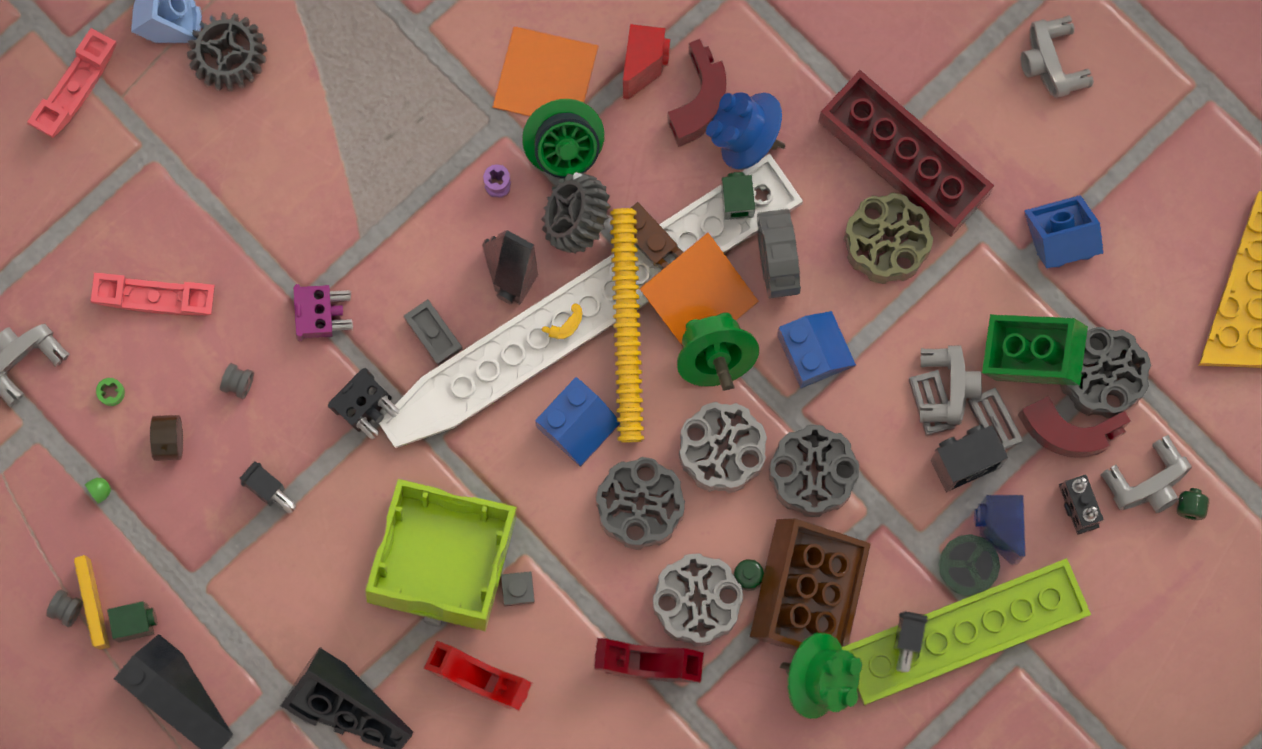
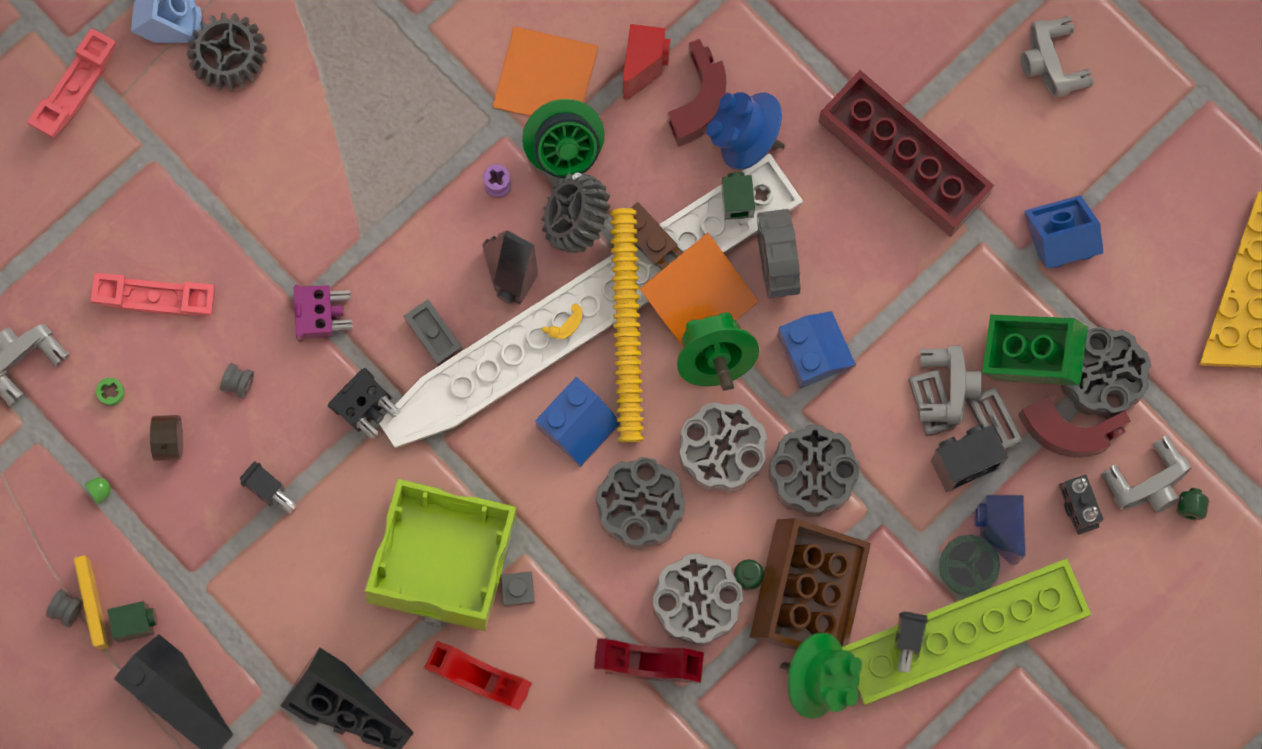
olive connector [844,193,933,284] -> none

